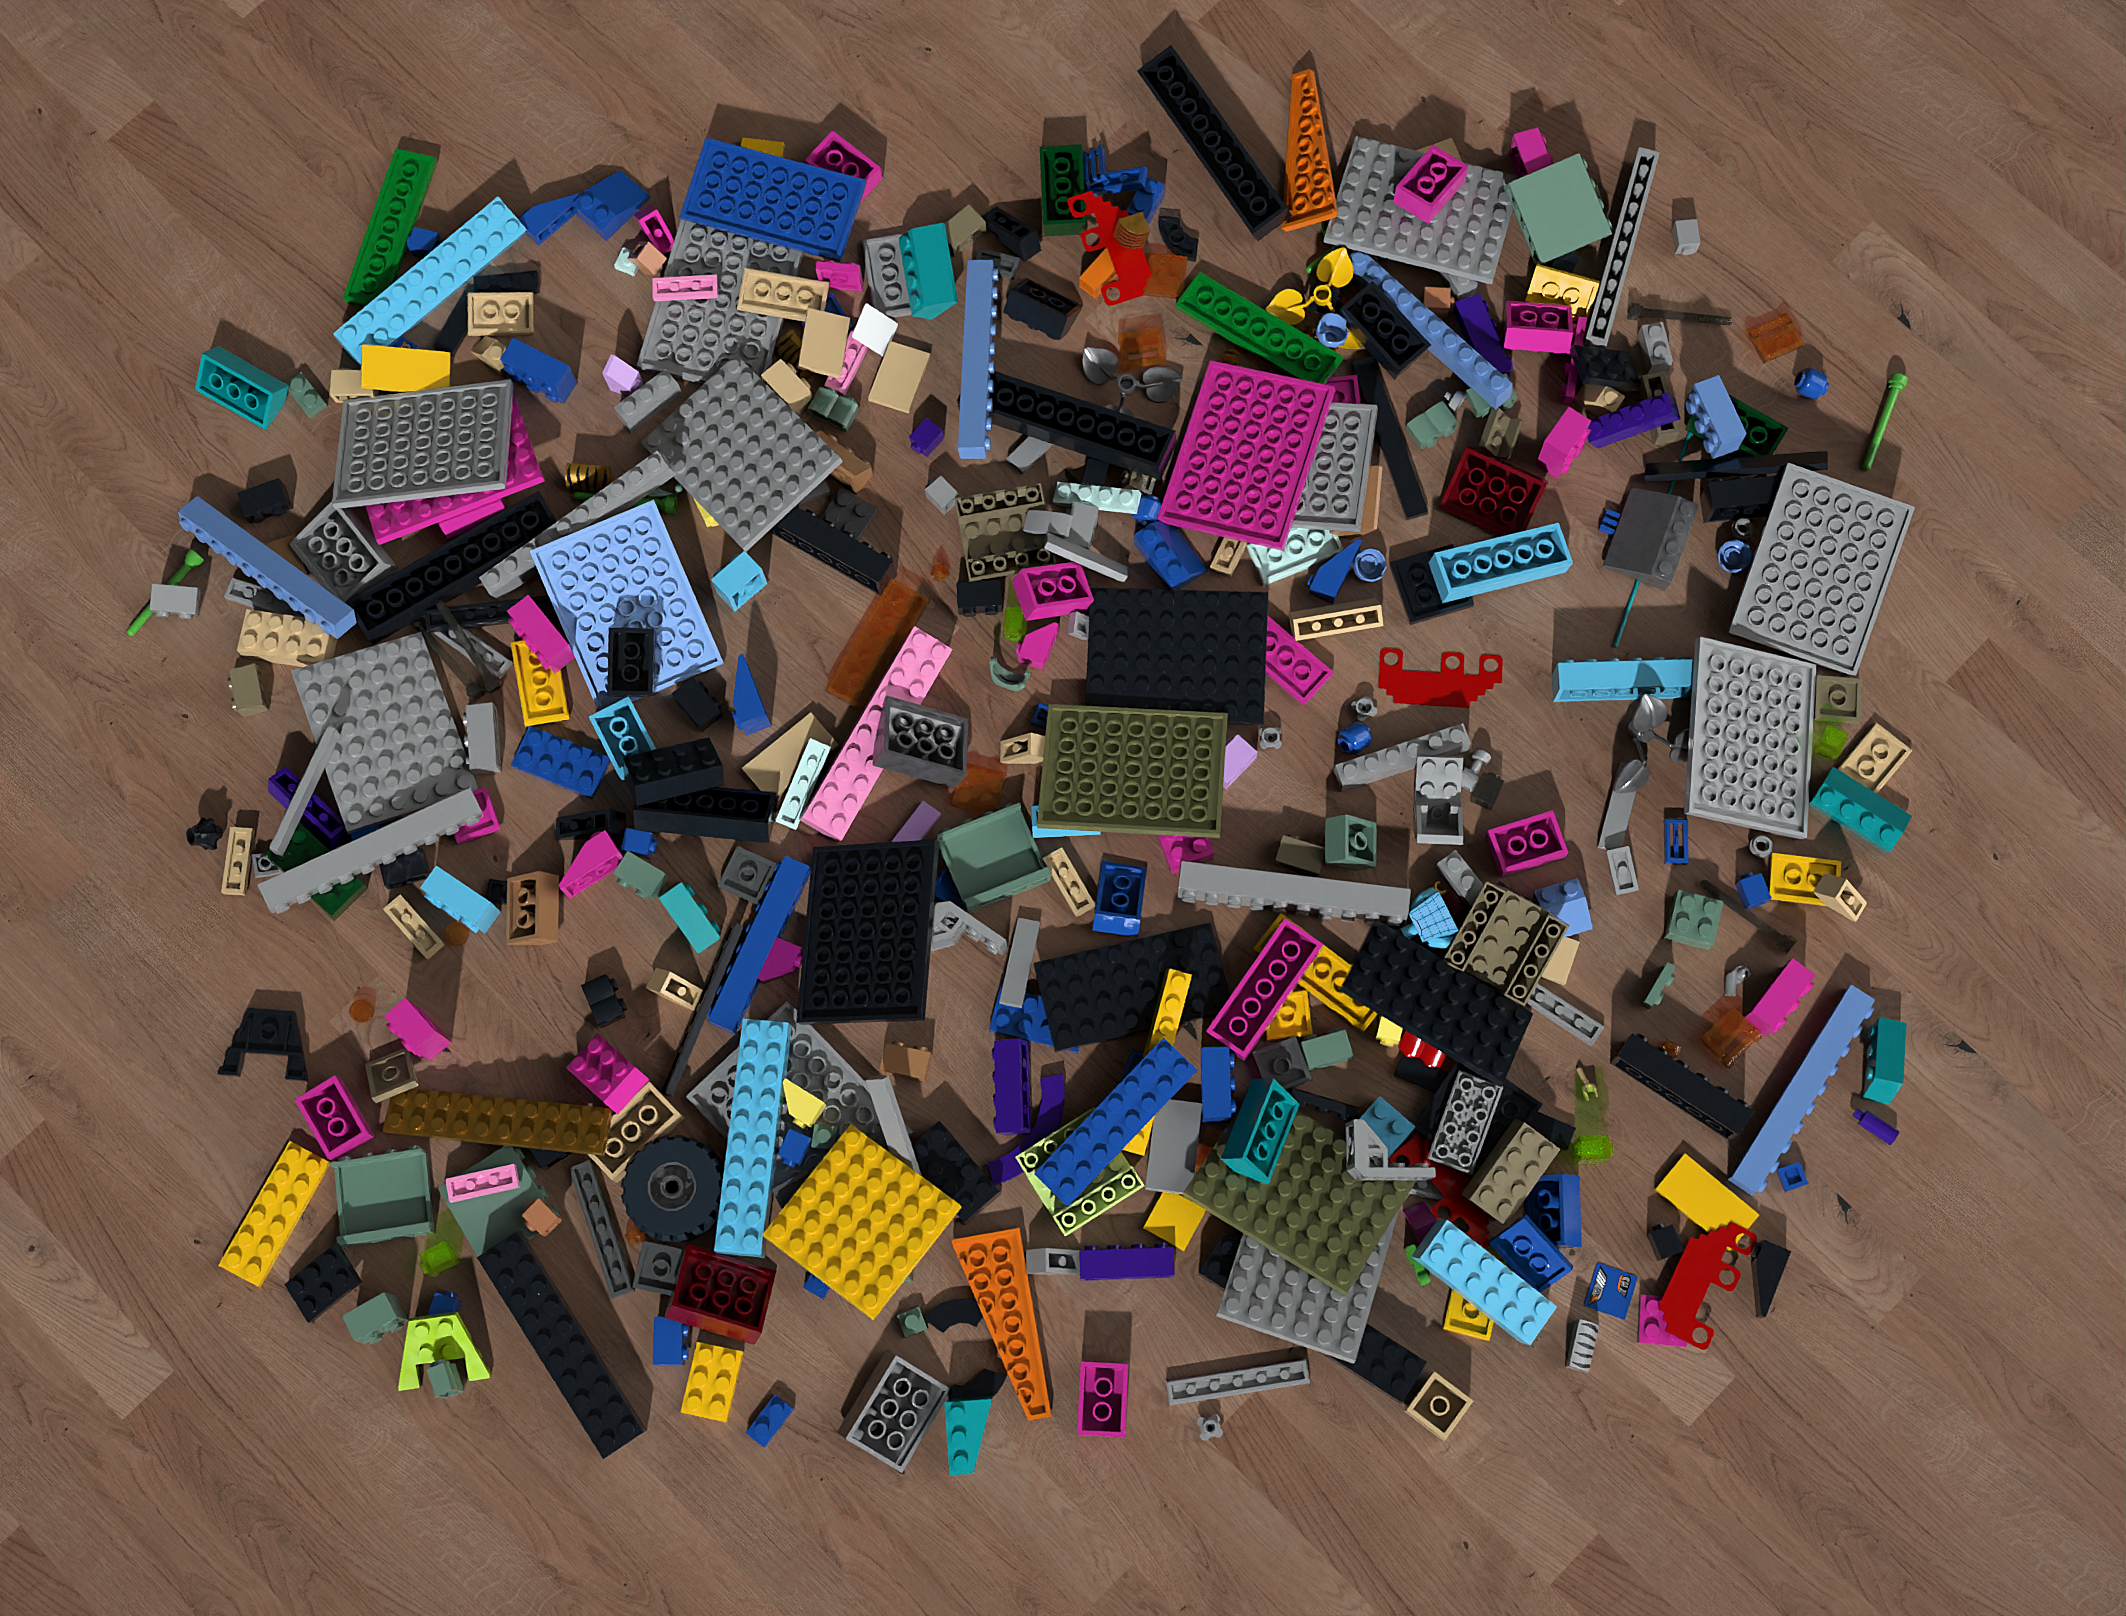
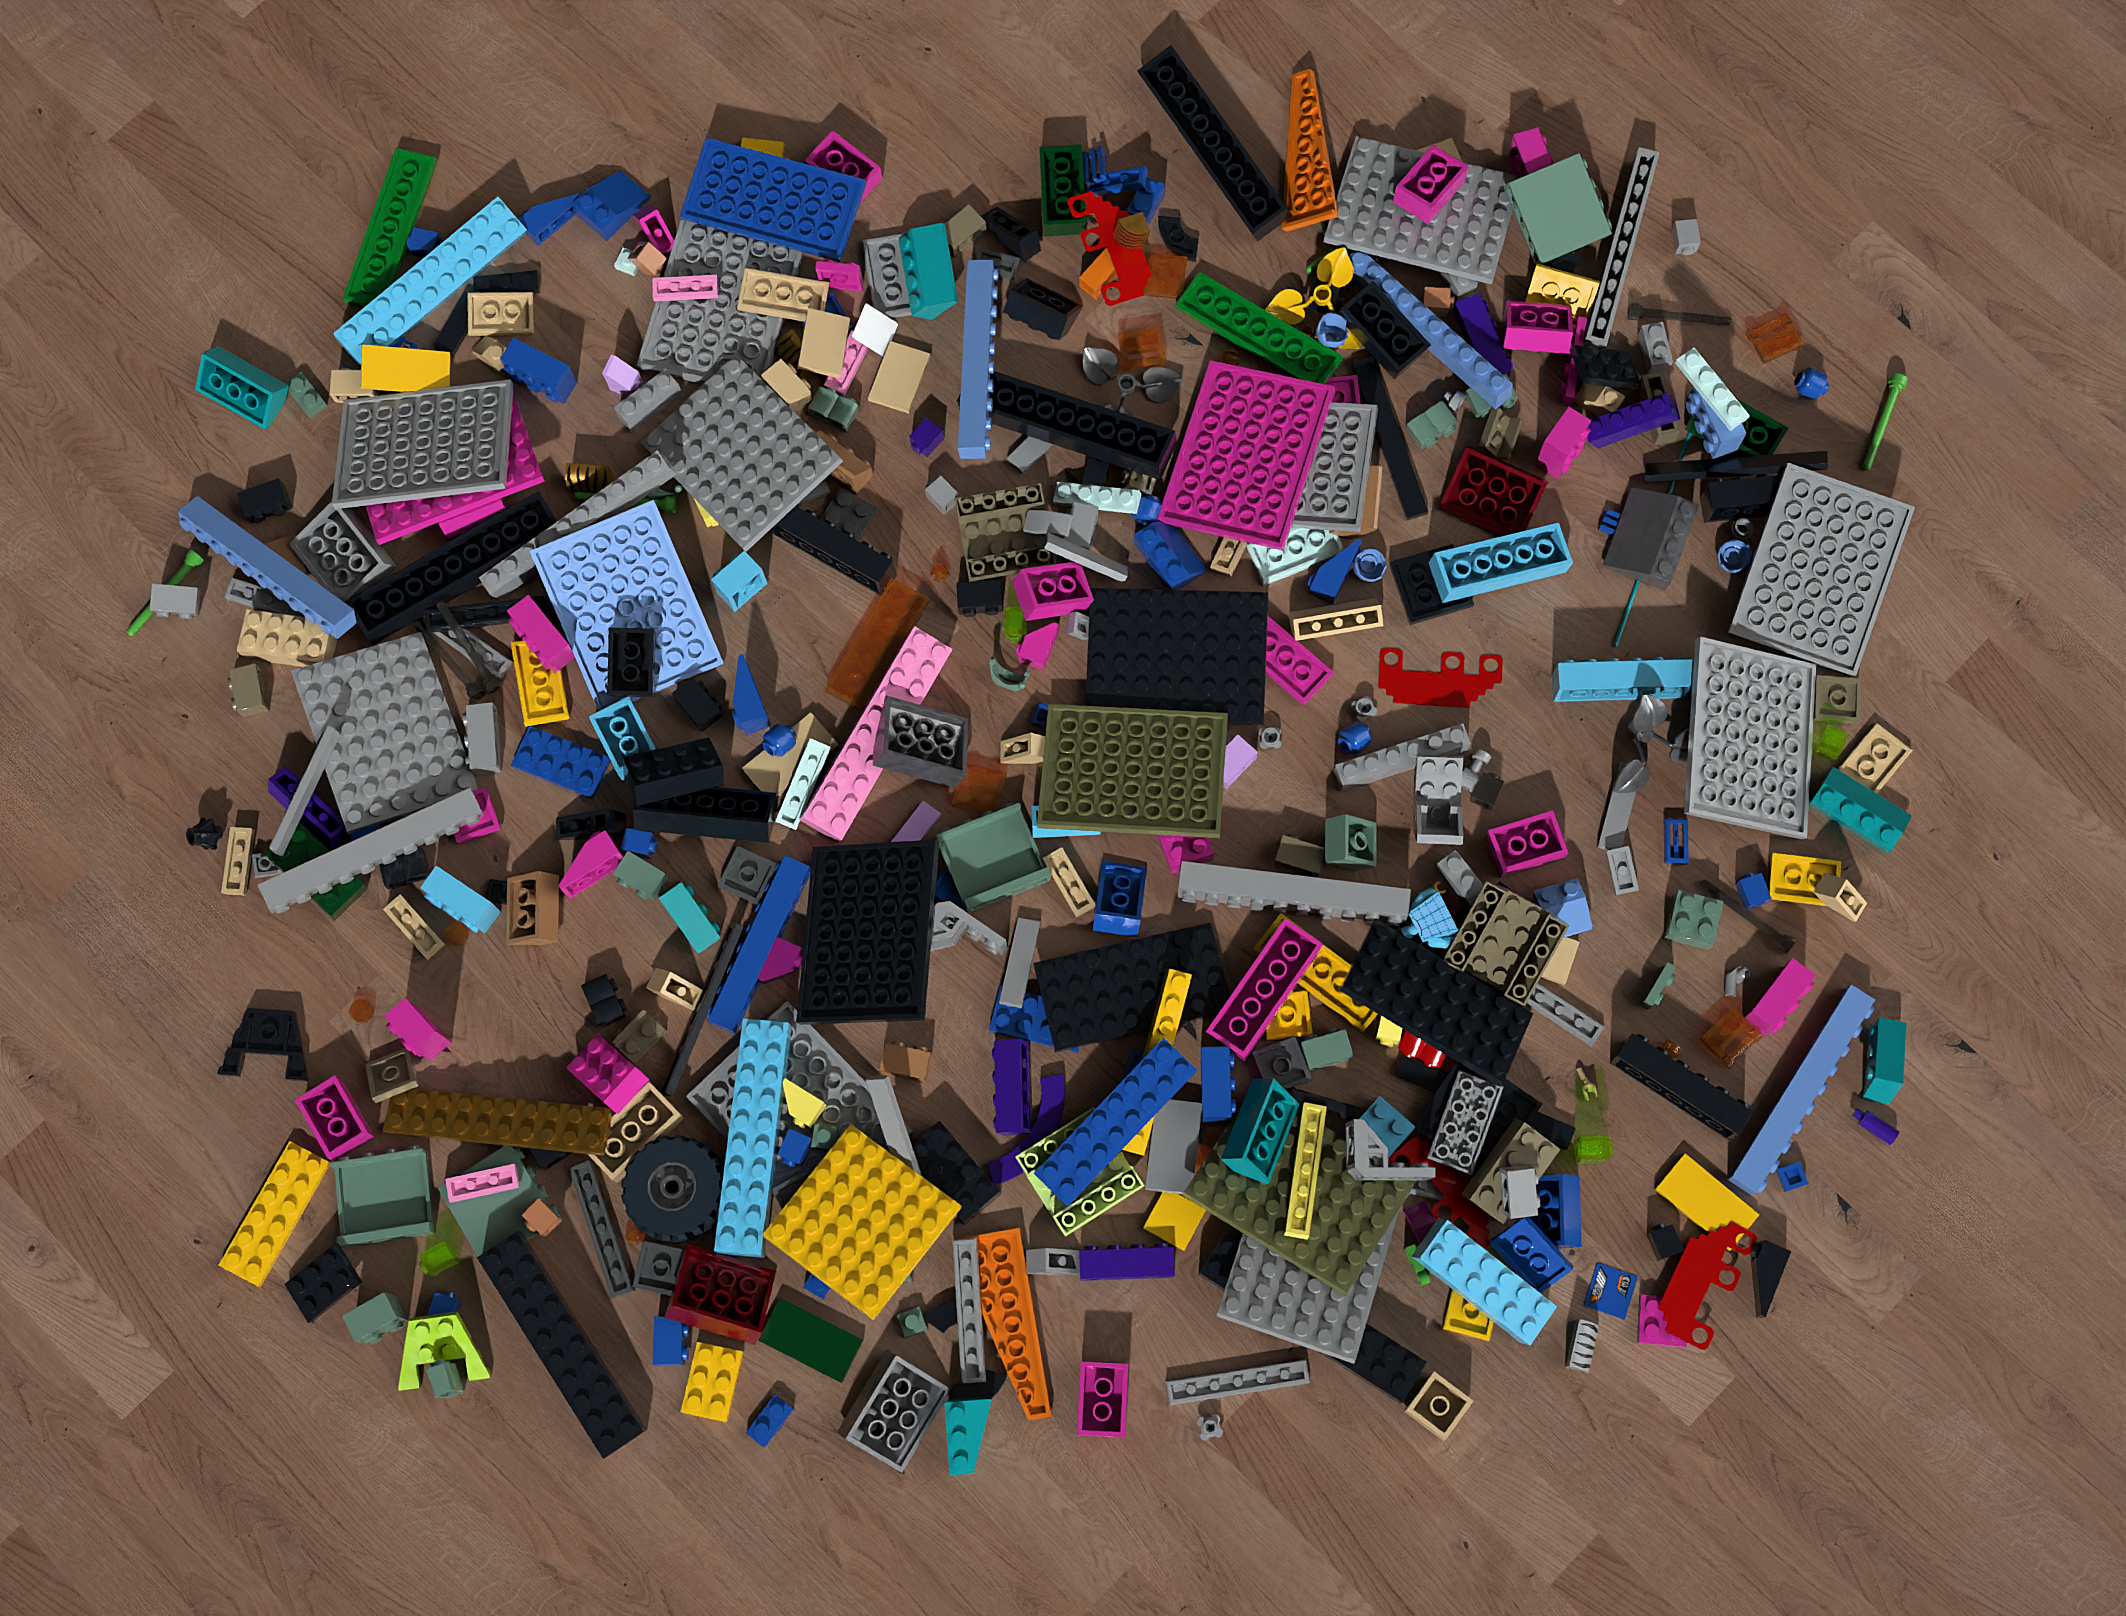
light grey plate [1749,835,1773,858] -> none
none -> dark tan bracket [612,1009,666,1064]
none -> dark green tile [758,1298,864,1383]
none -> blue head [762,724,796,757]
none -> light grey tile [952,1238,986,1383]
none -> light yellow plate [1284,1102,1327,1240]
none -> light grey brick [1499,1164,1540,1219]
none -> light aqua plate [1675,348,1750,431]

